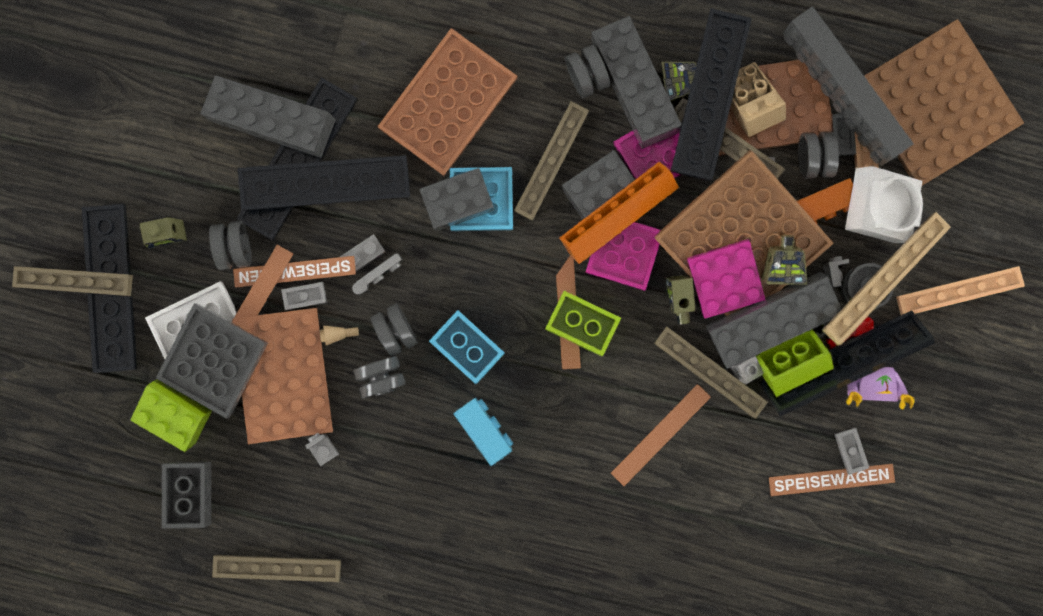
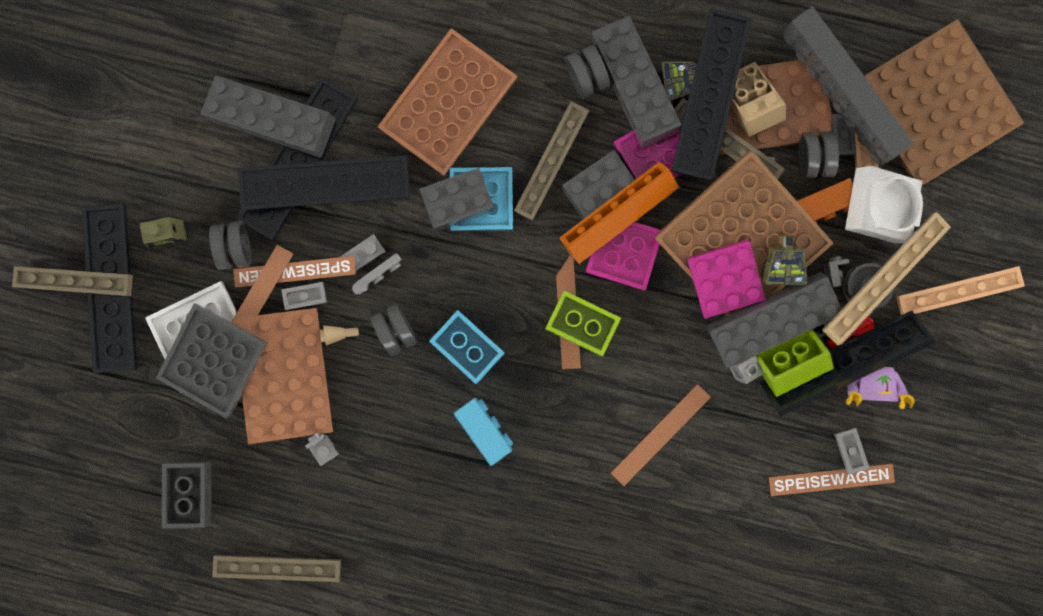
lime brick [130,379,212,452] -> none
dark grey wheel [353,356,406,399] -> none
dark tan plate [653,327,768,419] -> none
olive torso [666,275,695,324] -> none

